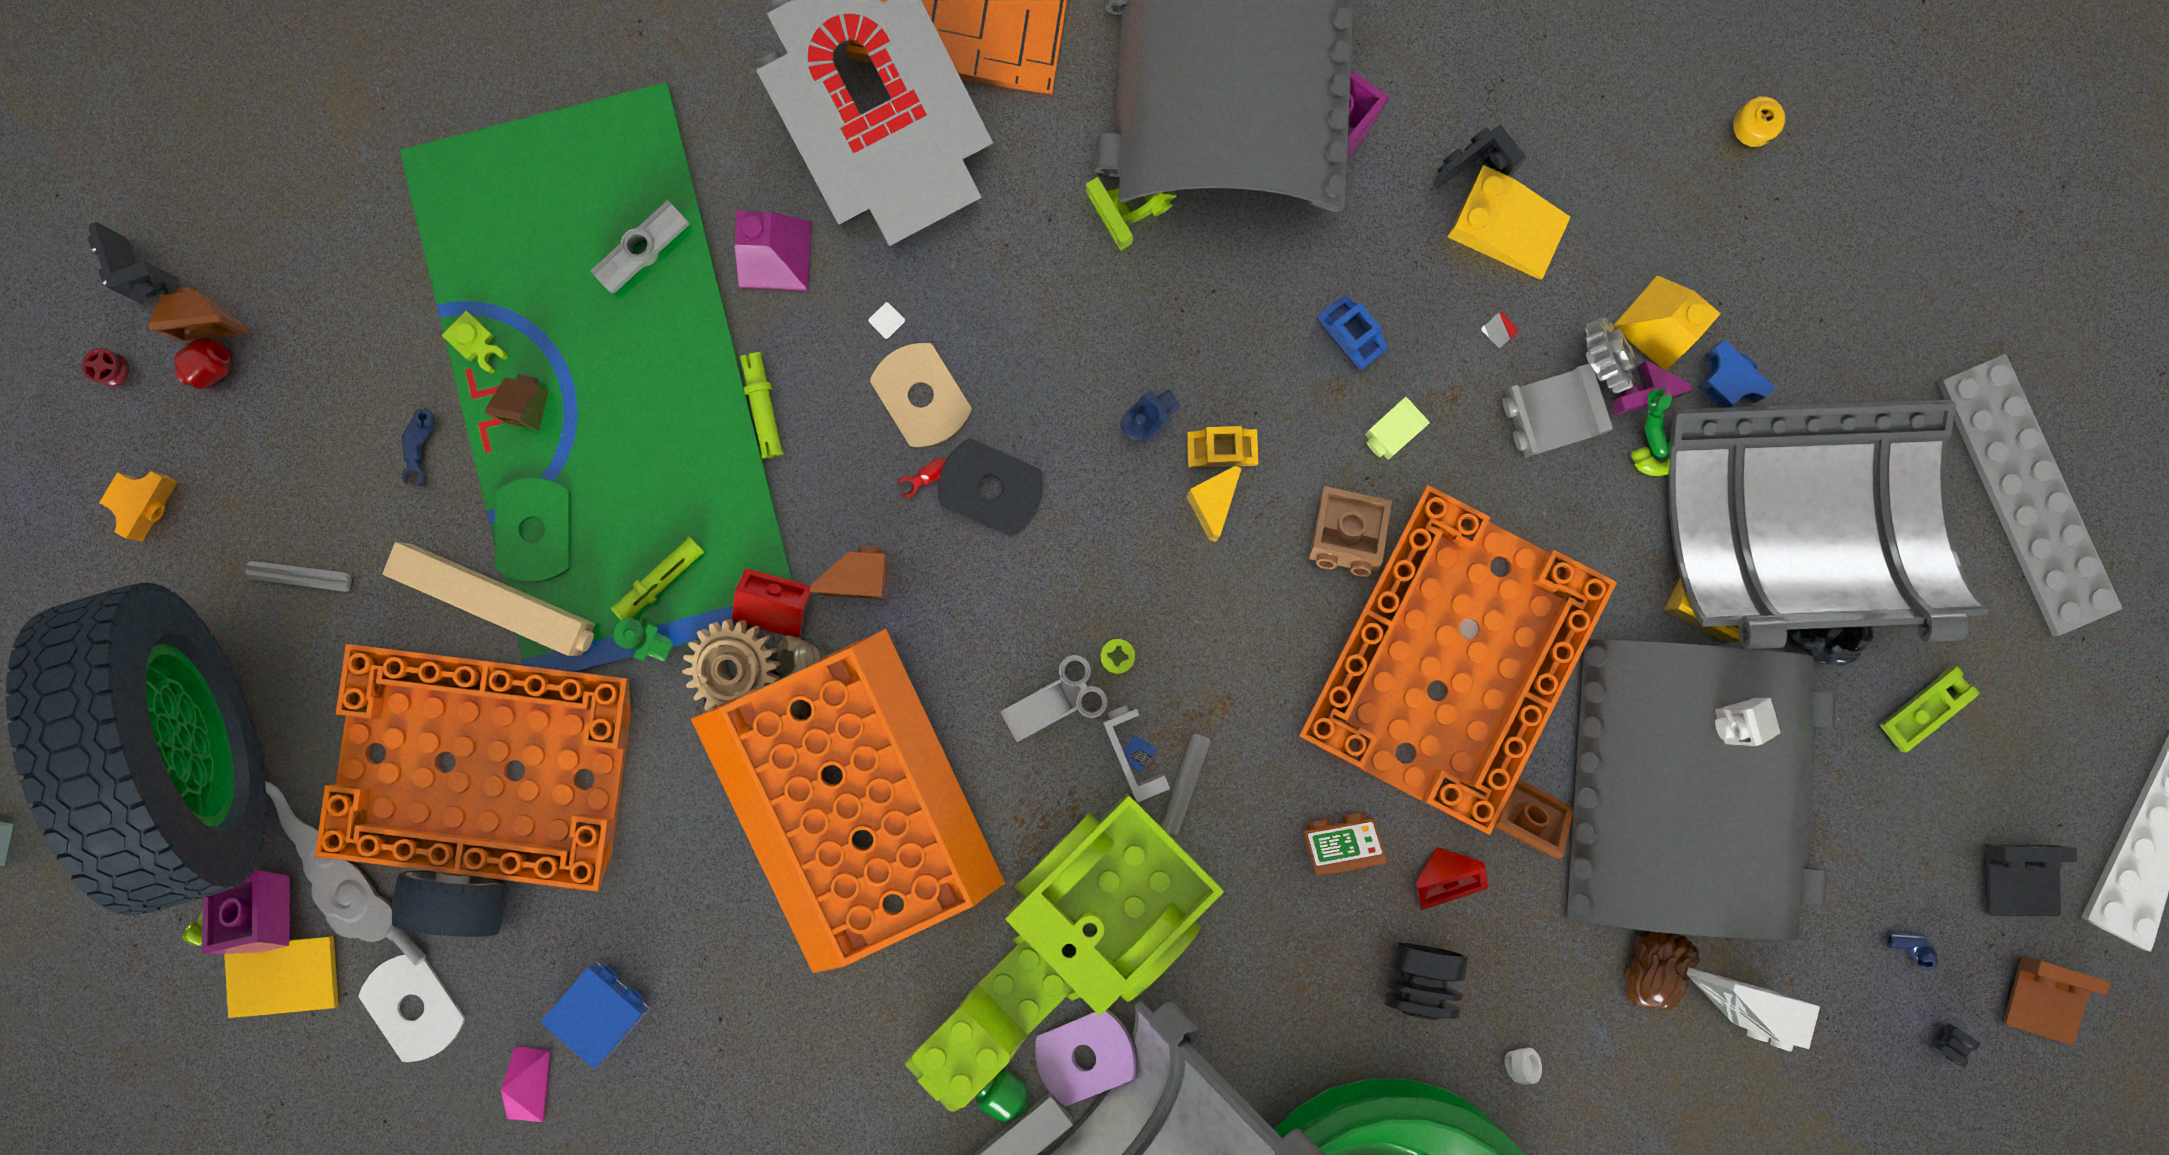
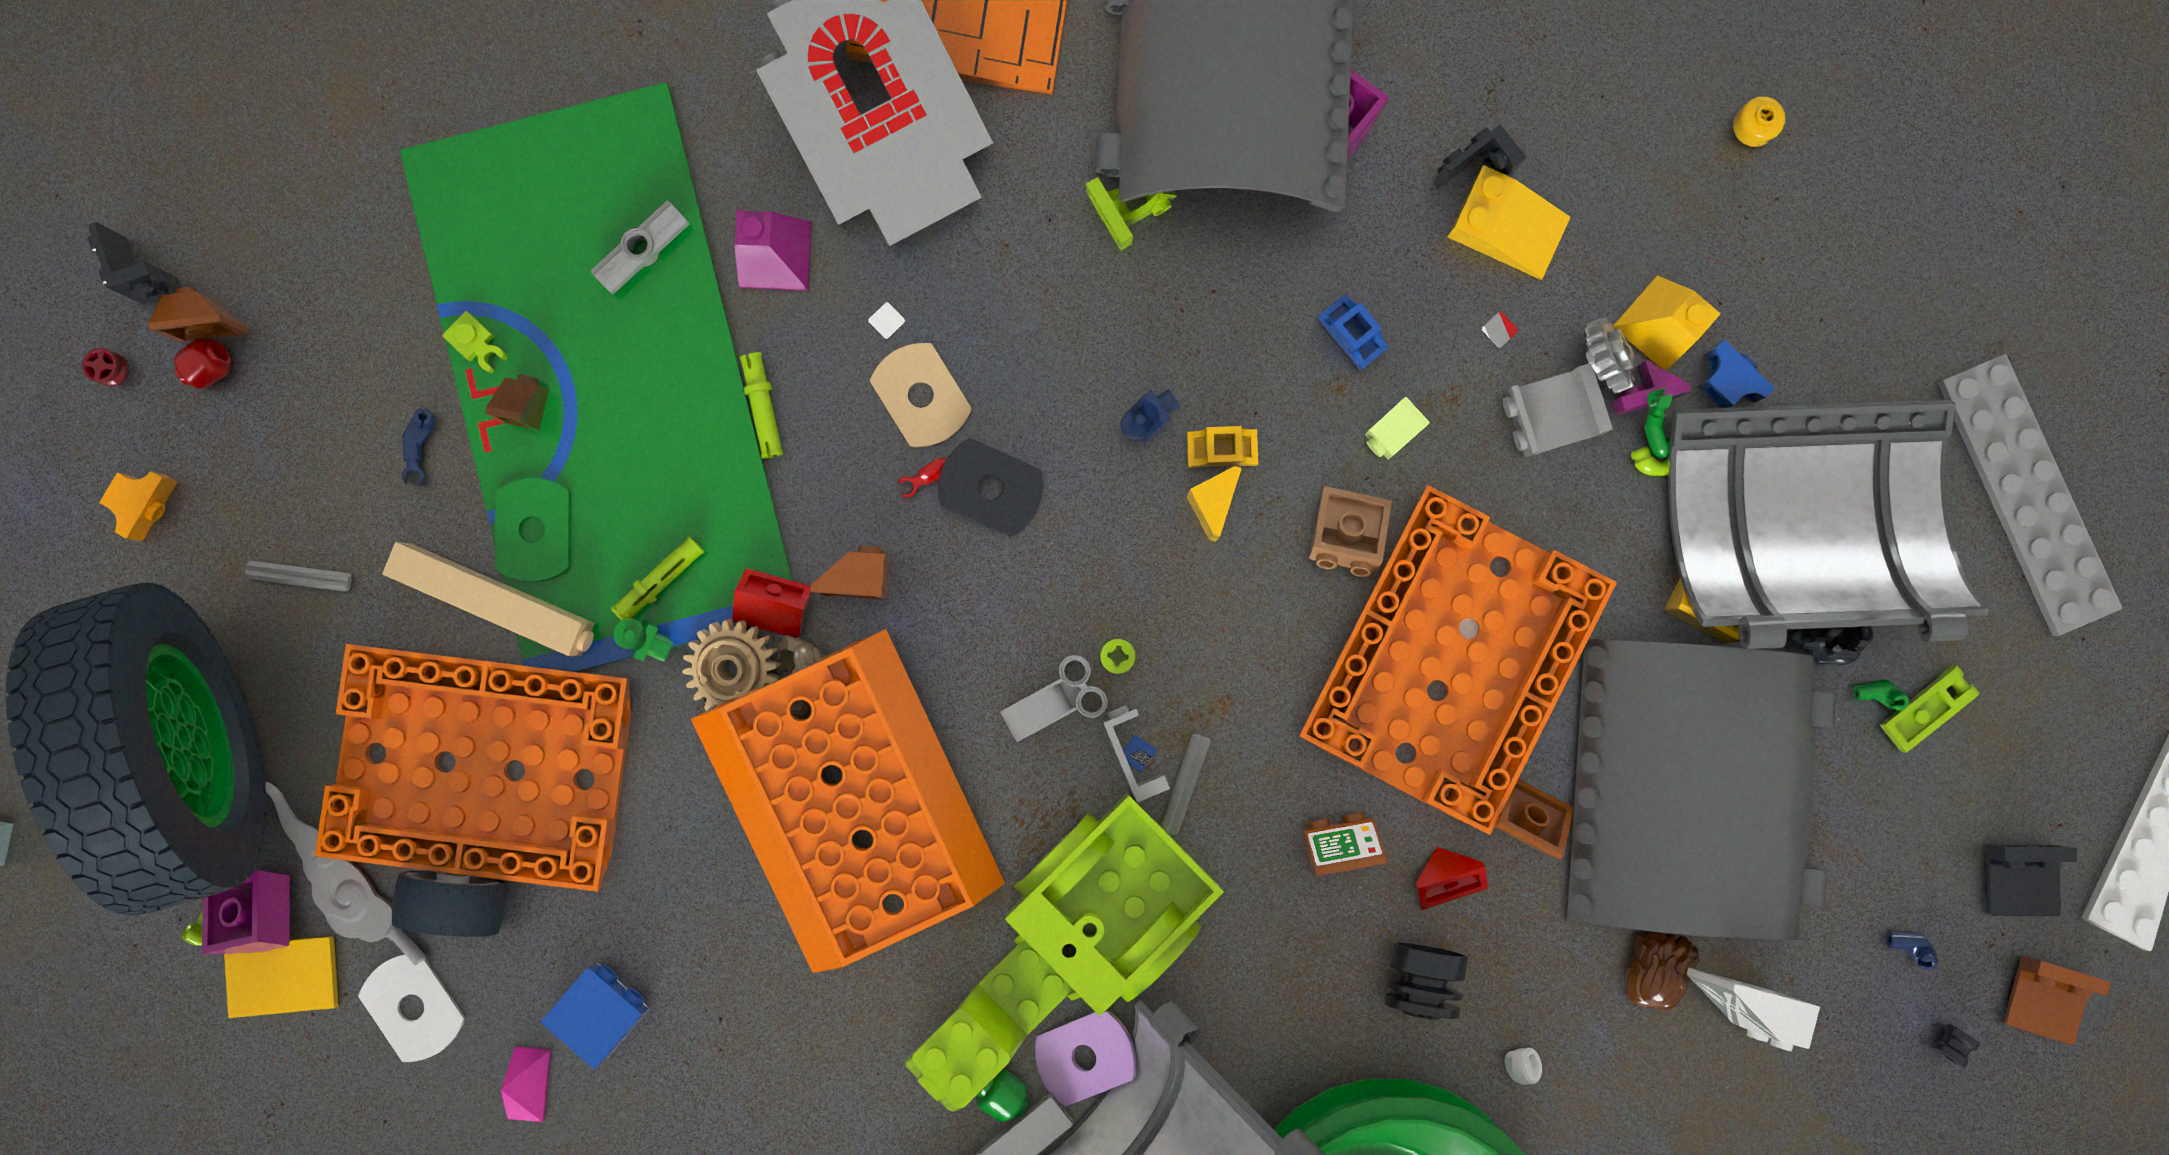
white slope [1715,698,1781,746] -> none
none -> green arm [1853,679,1910,711]

